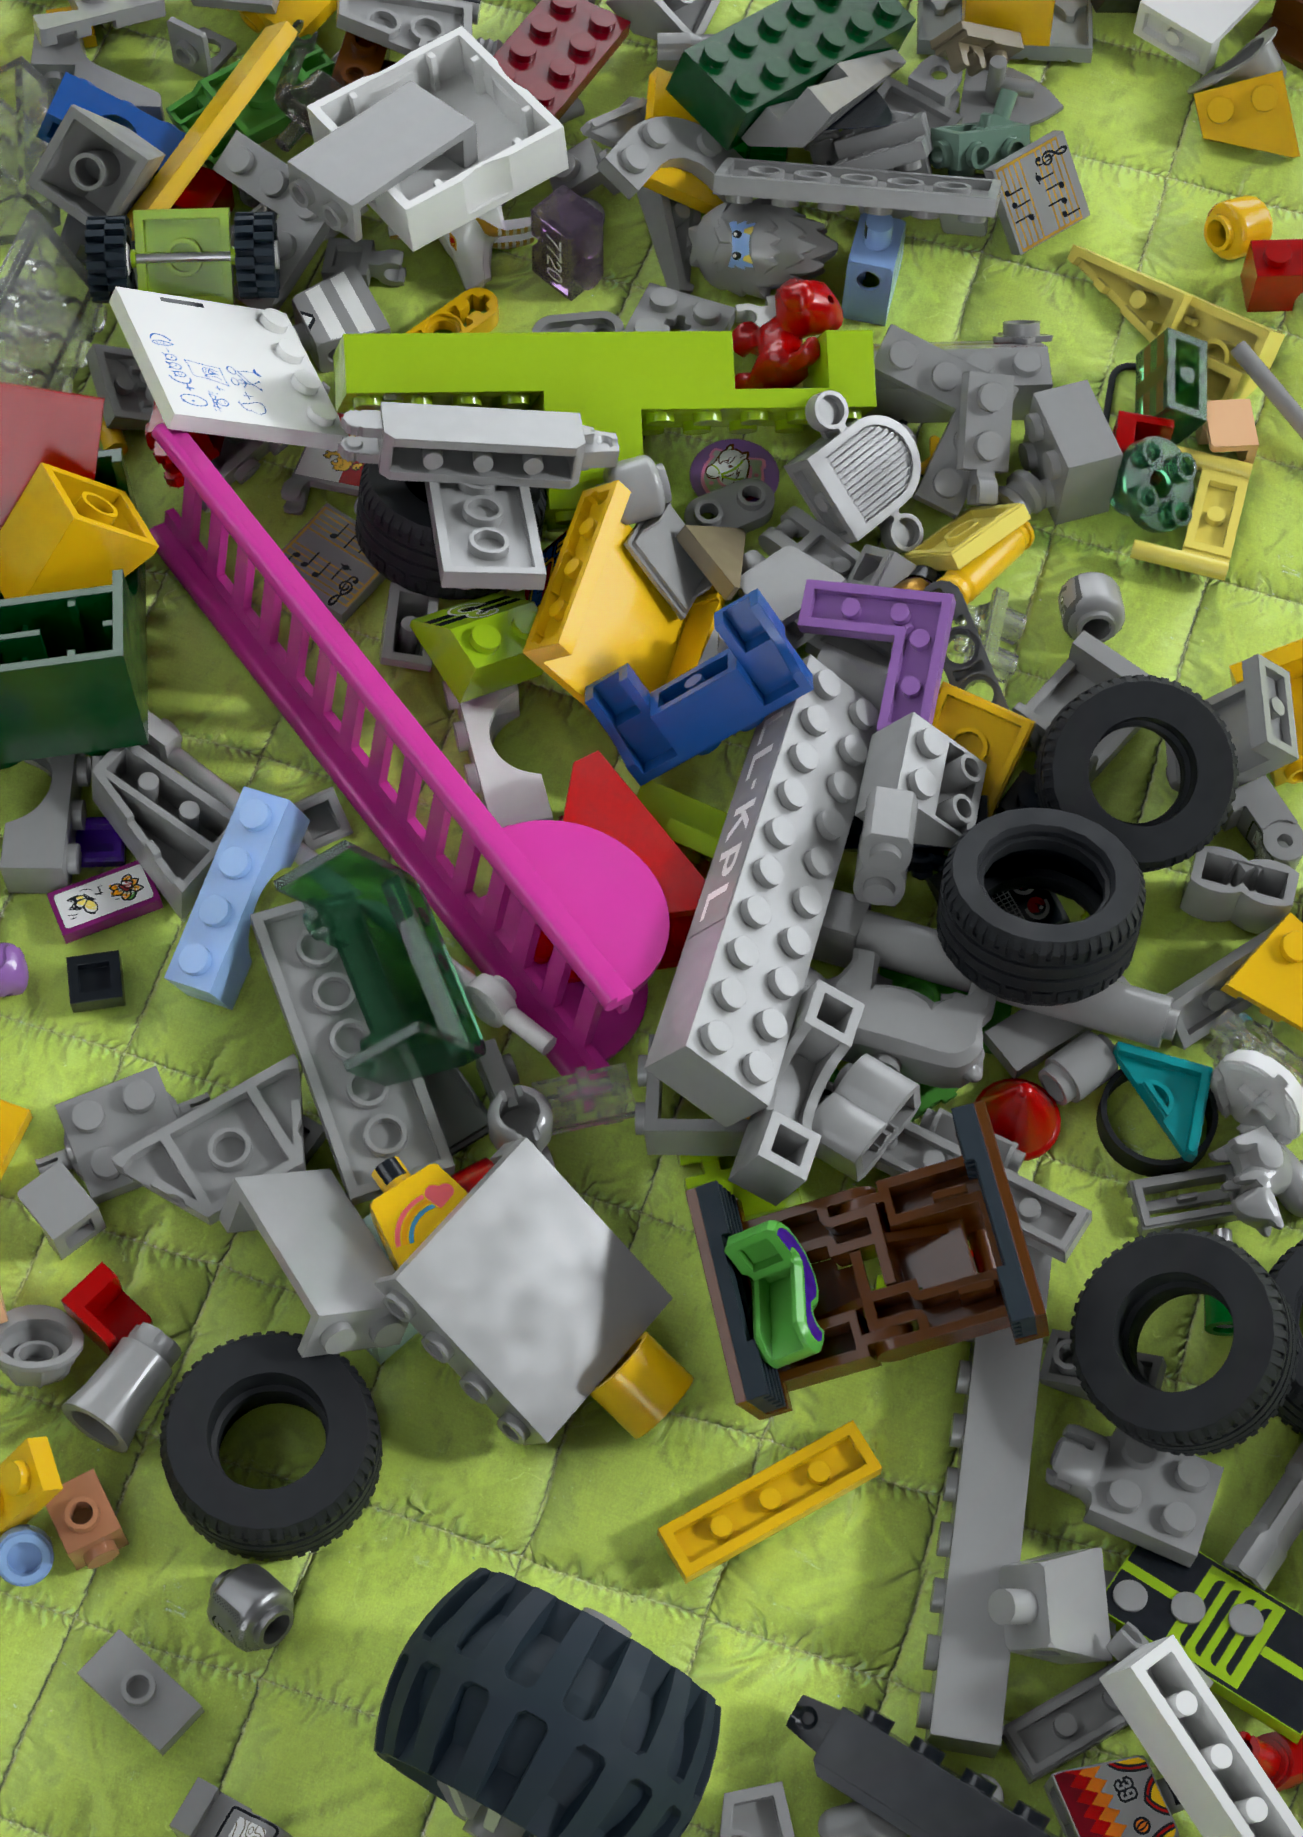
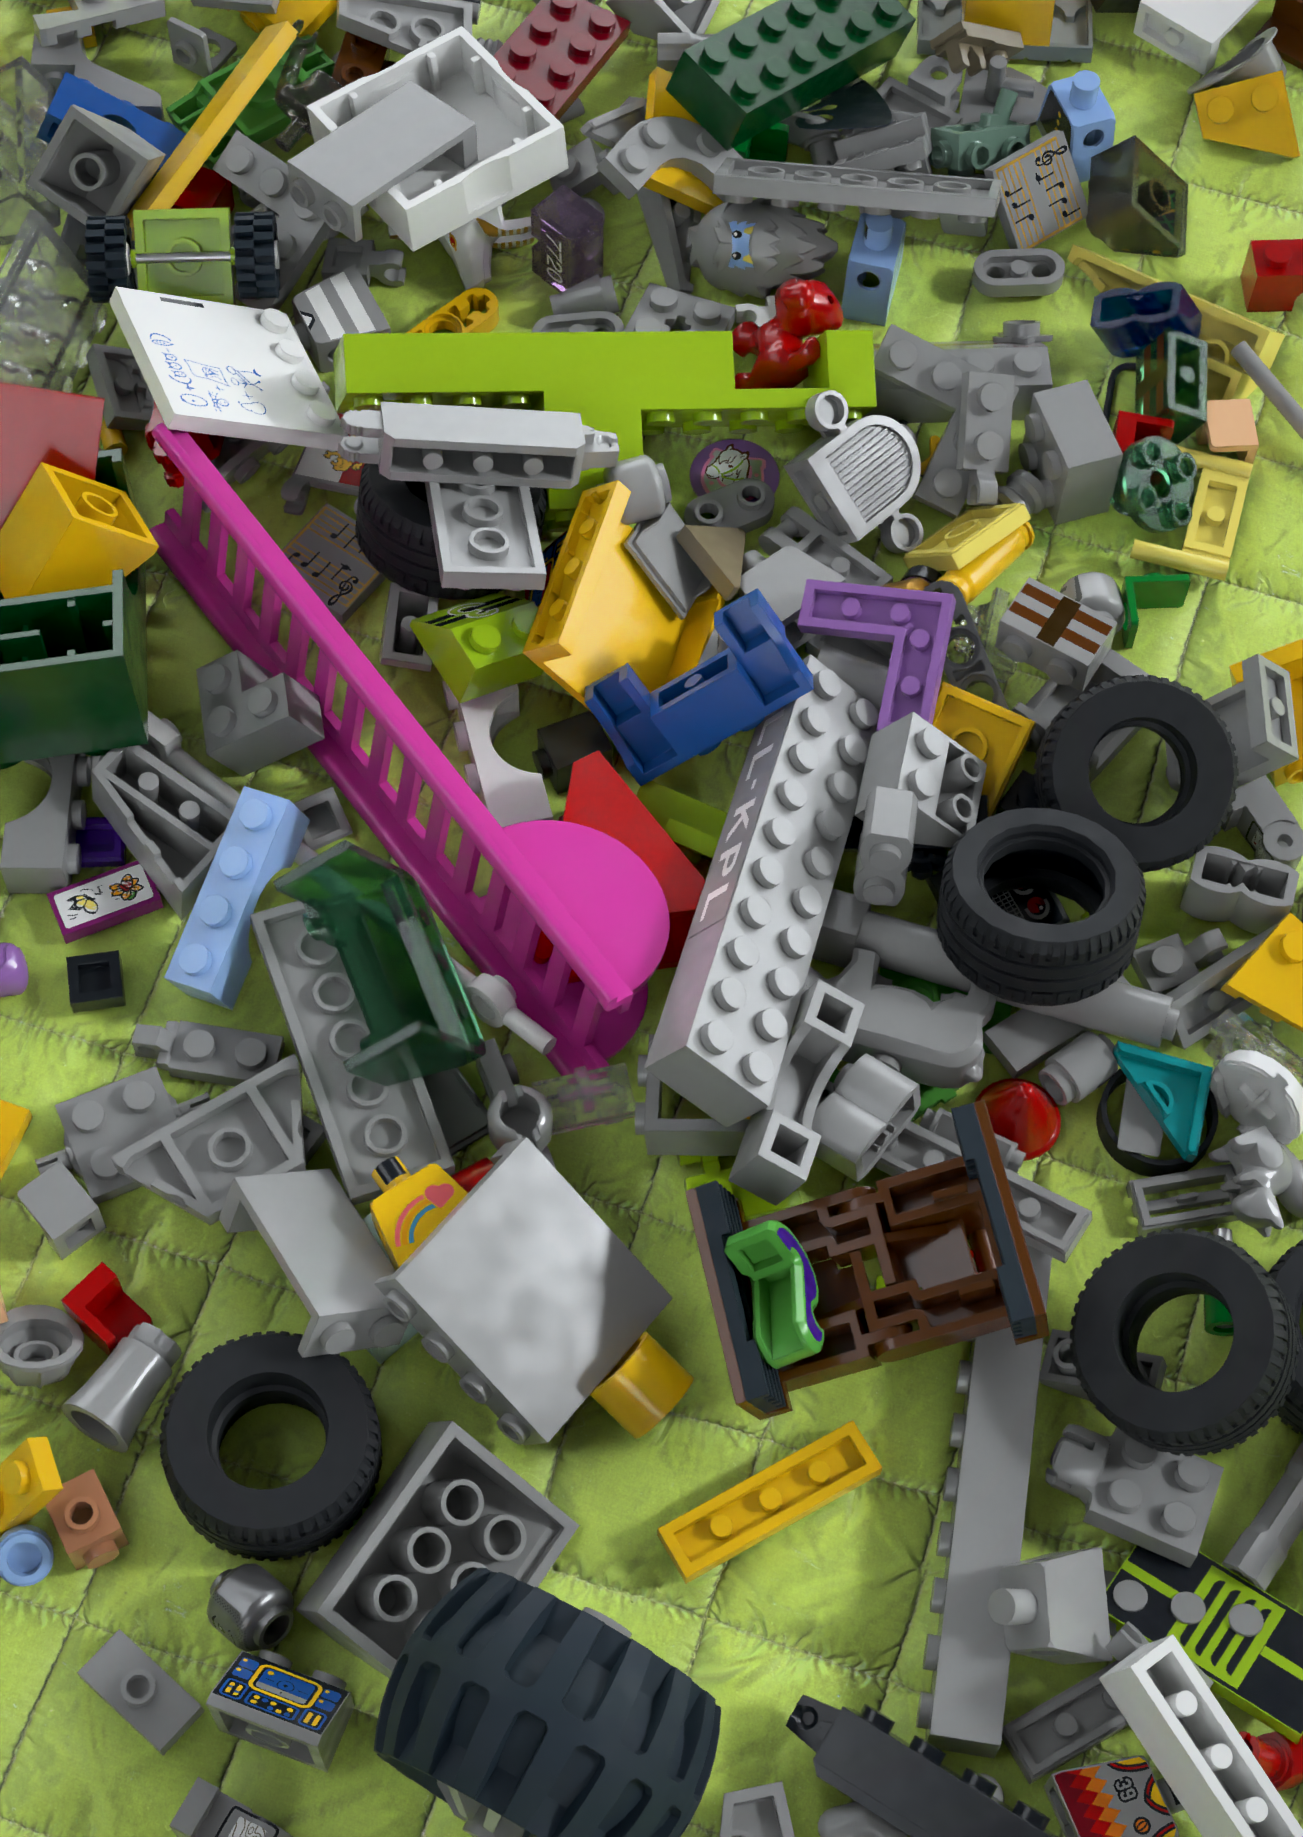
light grey wedge [741,49,906,148] -> none
light grey slope [846,544,917,588] -> none
yellow head [1204,195,1273,260] -> none
none -> light grey hinge [132,1020,285,1087]
none -> light grey brick [196,650,325,776]
none -> slope [206,1649,355,1772]
none -> light grey slope [295,1421,580,1679]
none -> pearl dark grey brick [532,711,613,795]
none -> light grey cone [549,274,620,315]
none -> light grey plate [972,248,1065,297]
none -> light grey brick [995,577,1117,692]
none -> light blue torso [1036,70,1116,183]
none -> clear smoke slope [1086,135,1188,258]
none -> brick [1090,282,1202,358]
none -> light grey sticker [1117,1078,1163,1157]
none -> green bracket [1121,573,1191,649]
none -> light grey plate [1130,928,1228,995]

